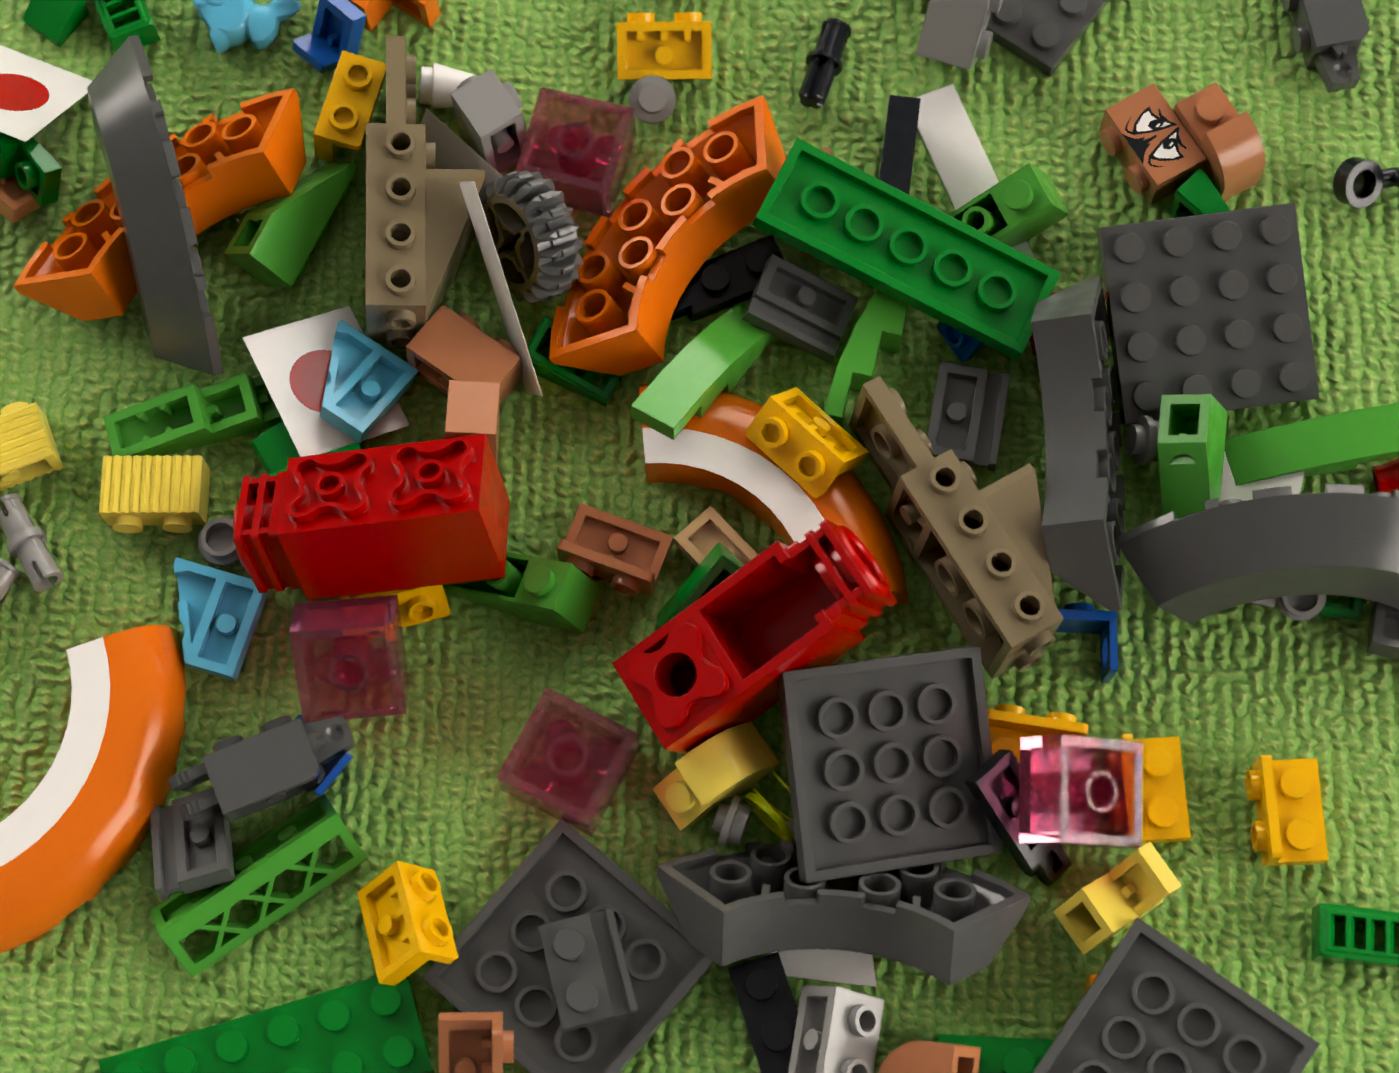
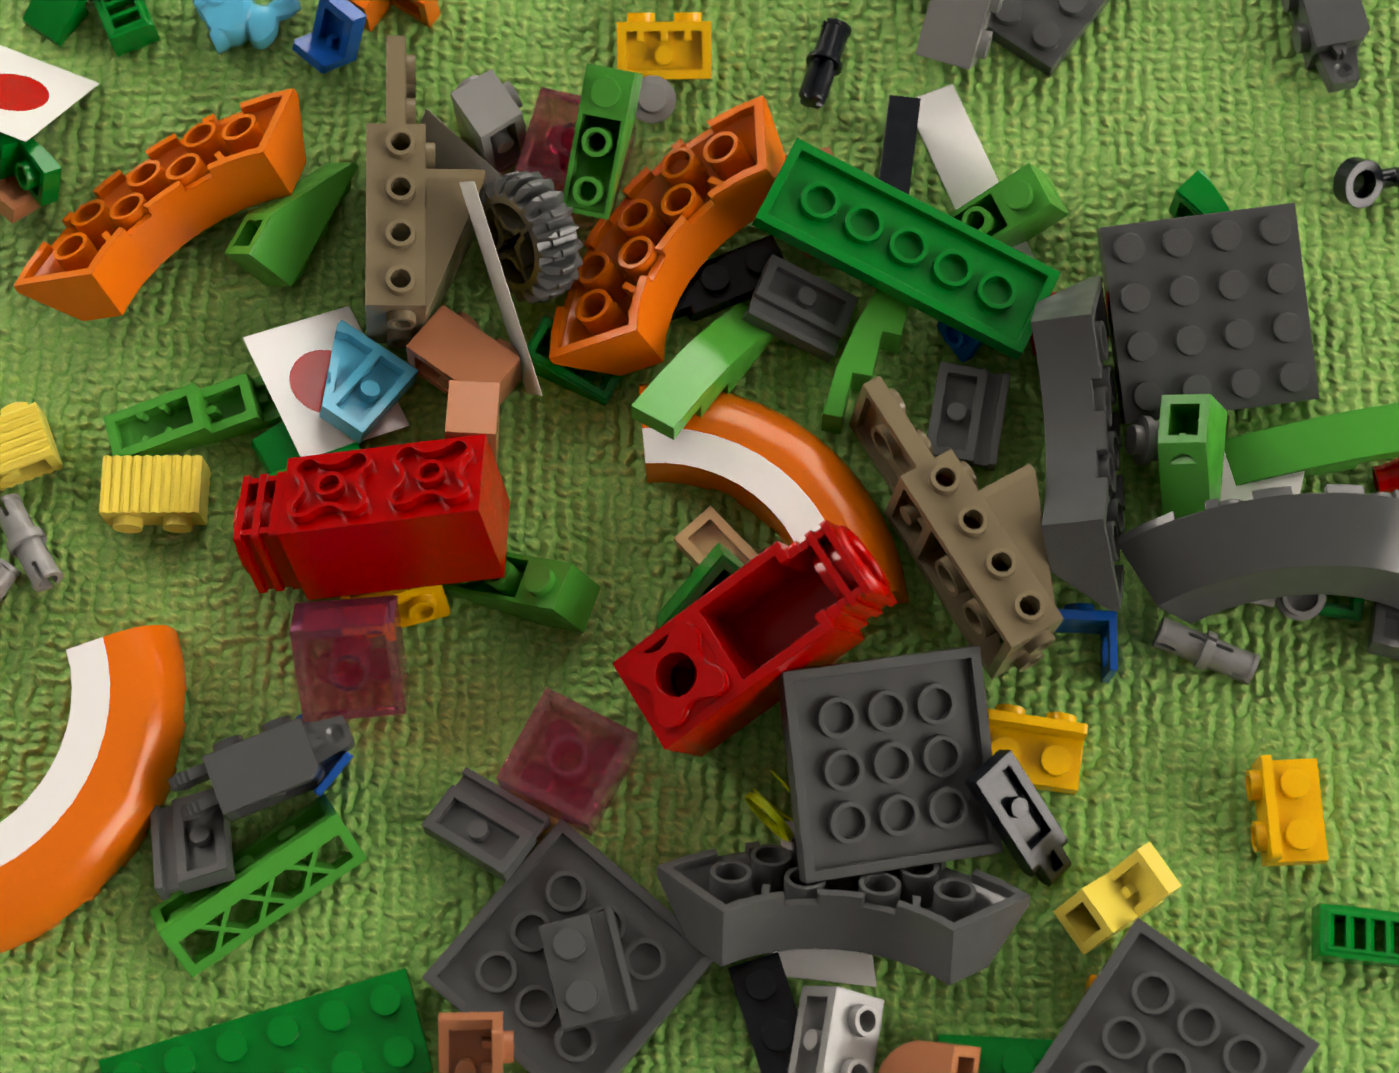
dark grey brick [87,35,223,376] -> none
medium azure wing [173,557,270,682] -> none
light grey plate [198,517,240,567] -> none
yellow bracket [313,50,386,163] -> none
yellow bracket [357,860,458,986] -> none
white cone [419,62,474,110] -> none
nougat bracket [556,503,674,596] -> none
light yellow brick [653,722,780,831] -> none
light grey plate [712,795,753,846] -> none
yellow bracket [745,387,869,498] -> none
clear pink brick [1019,734,1143,849] -> none
nougat brick [1099,83,1207,206] -> none
yellow bracket [1108,733,1191,845] -> none
nougat brick [1173,82,1265,201] -> none
none -> dark grey plate [421,767,551,883]
none -> bright green slope [563,63,643,220]
none -> light grey pin [1152,617,1260,685]

